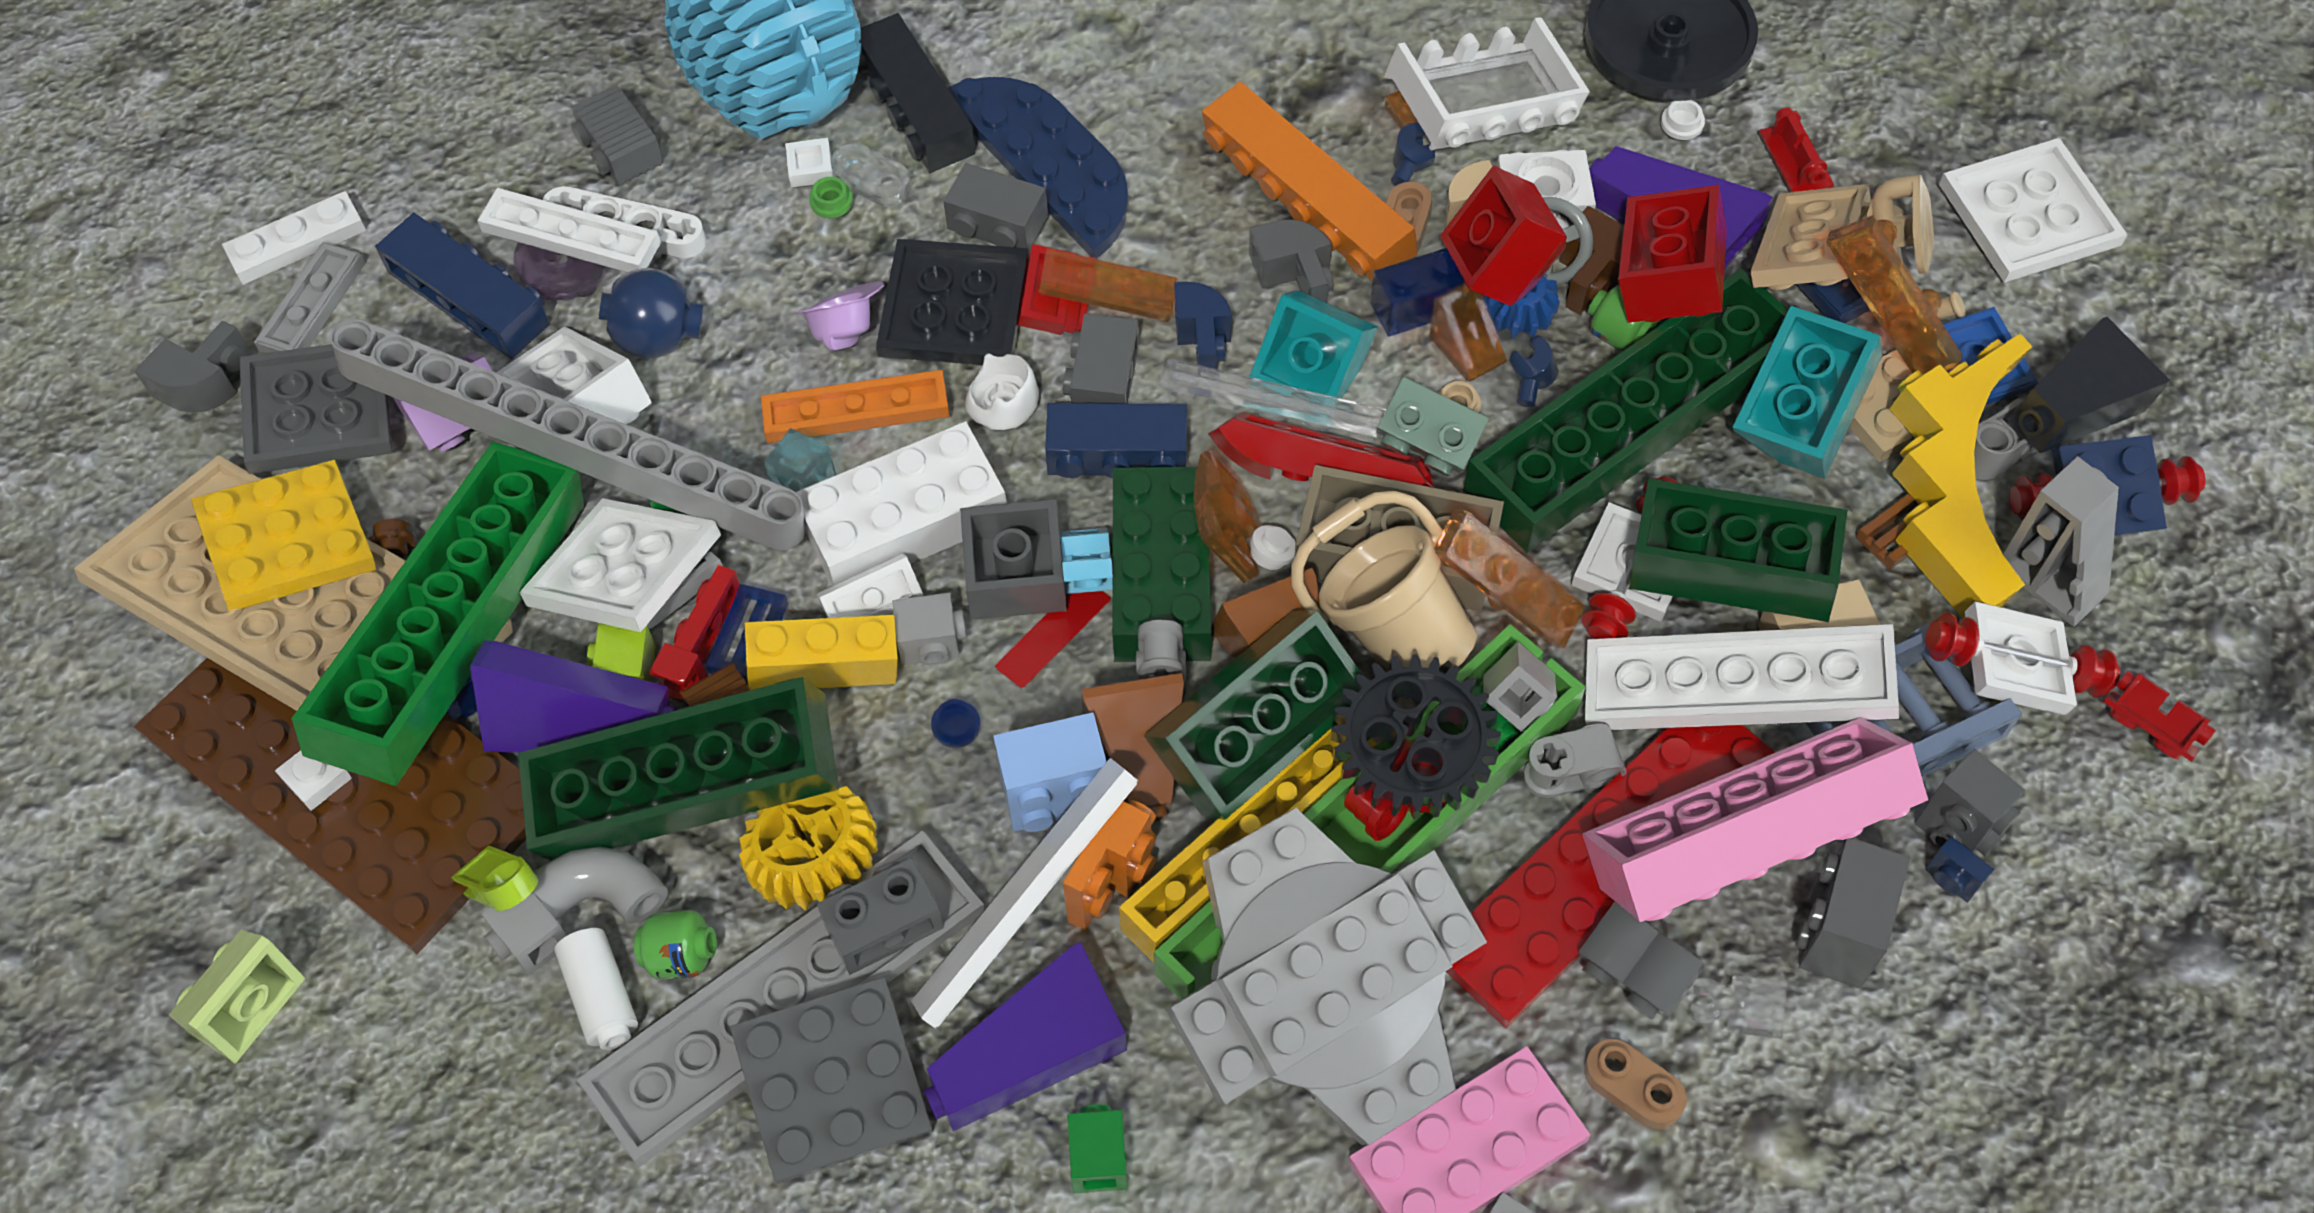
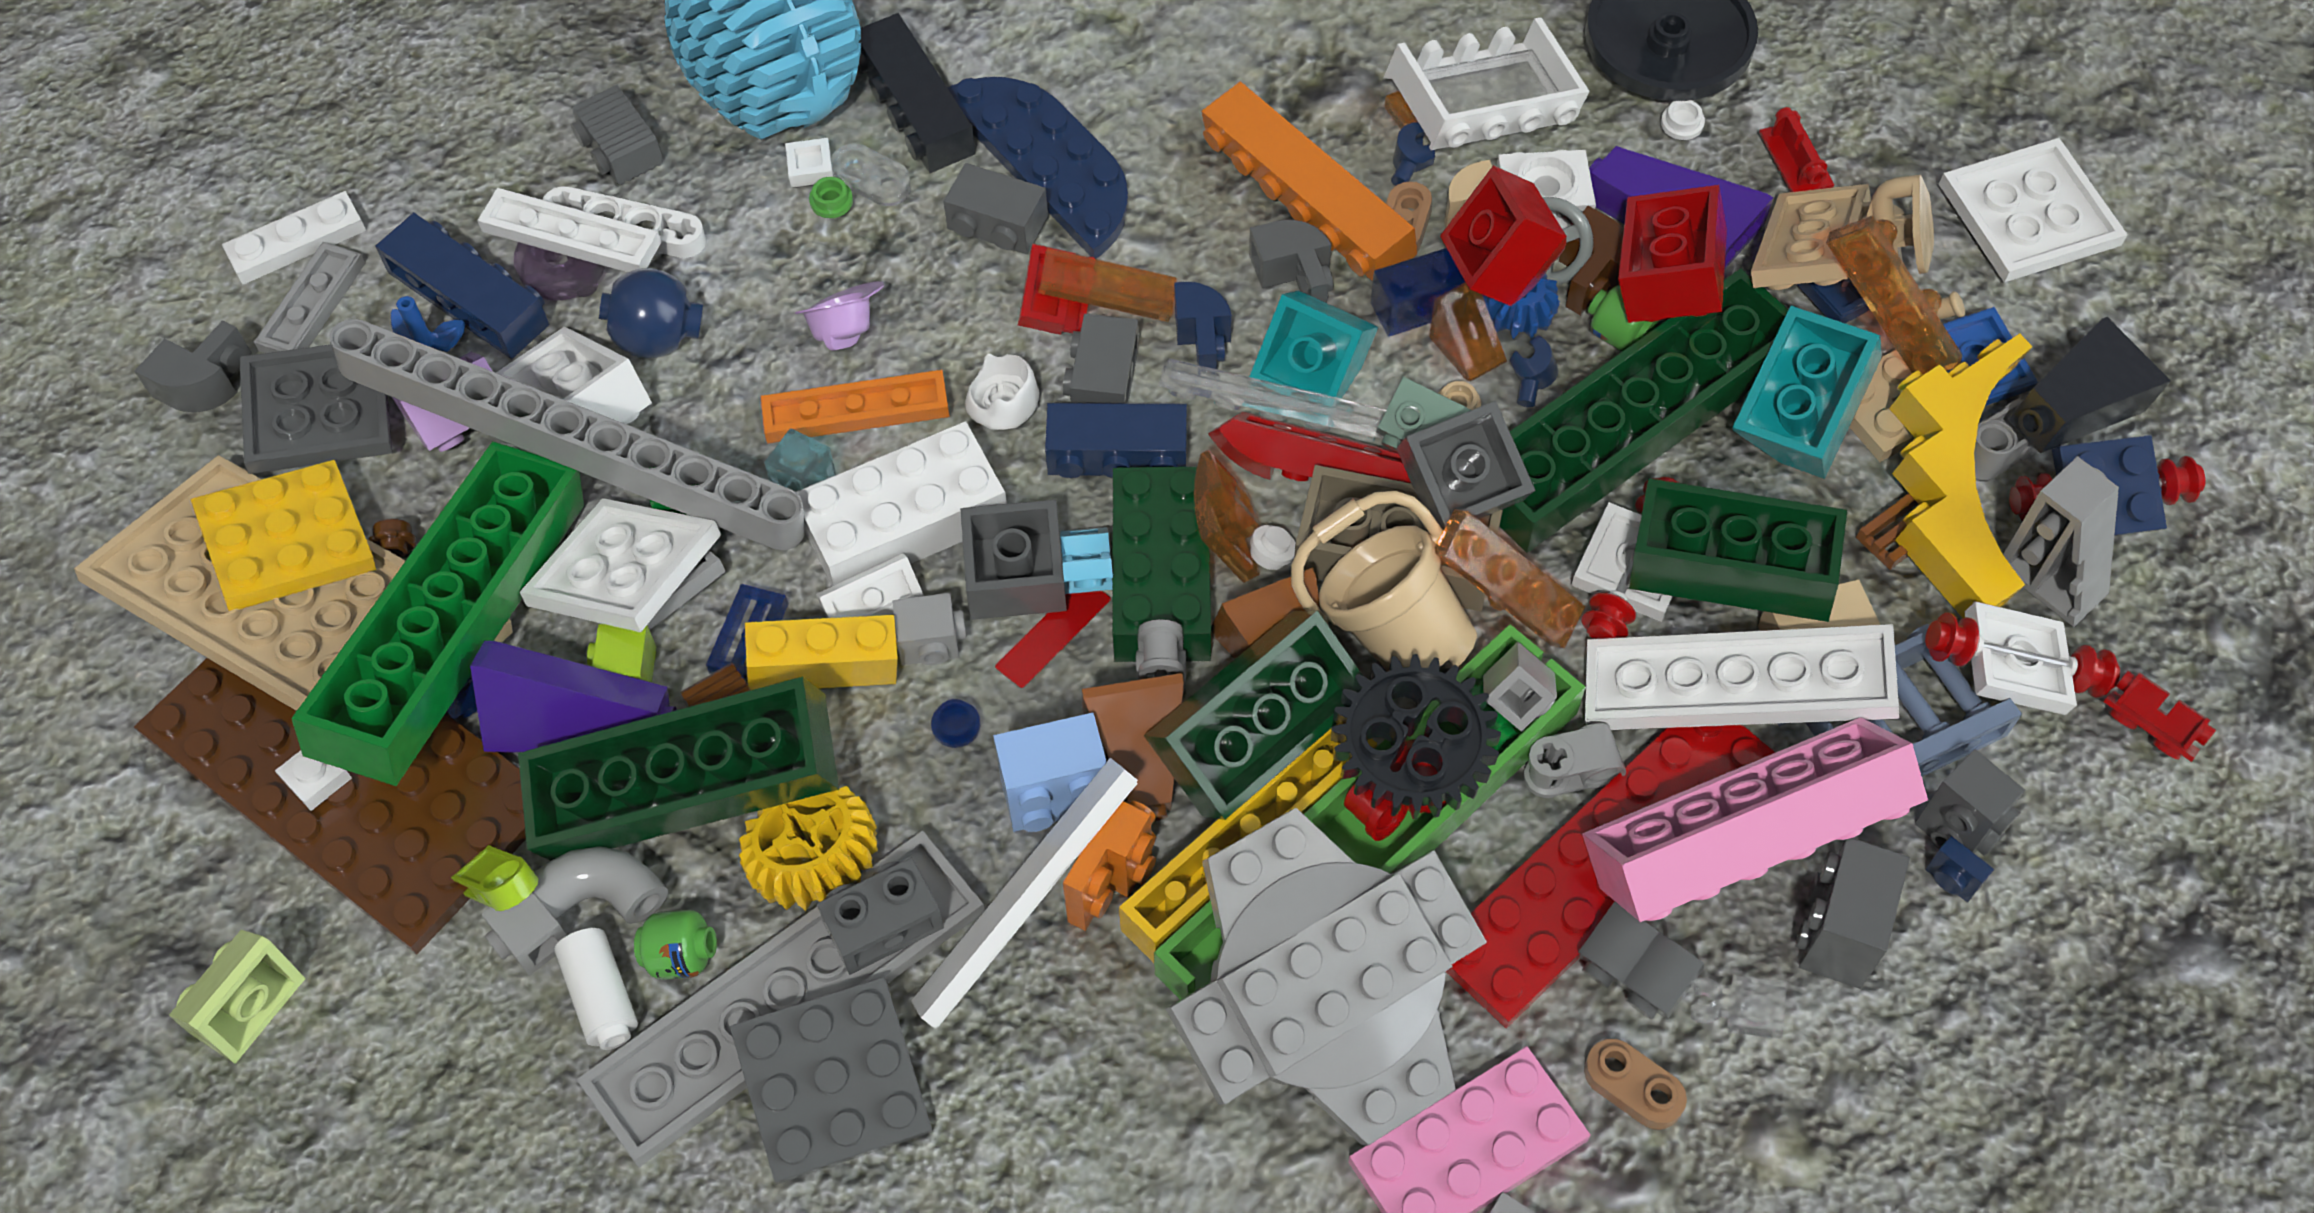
red plate [650,565,743,703] -> none
black plate [876,239,1029,365] -> none
dark purple slope [924,942,1127,1132] -> none
green brick [1067,1104,1128,1194] -> none
none -> blue plant [391,296,465,352]
none -> dark grey brick [1396,401,1535,533]

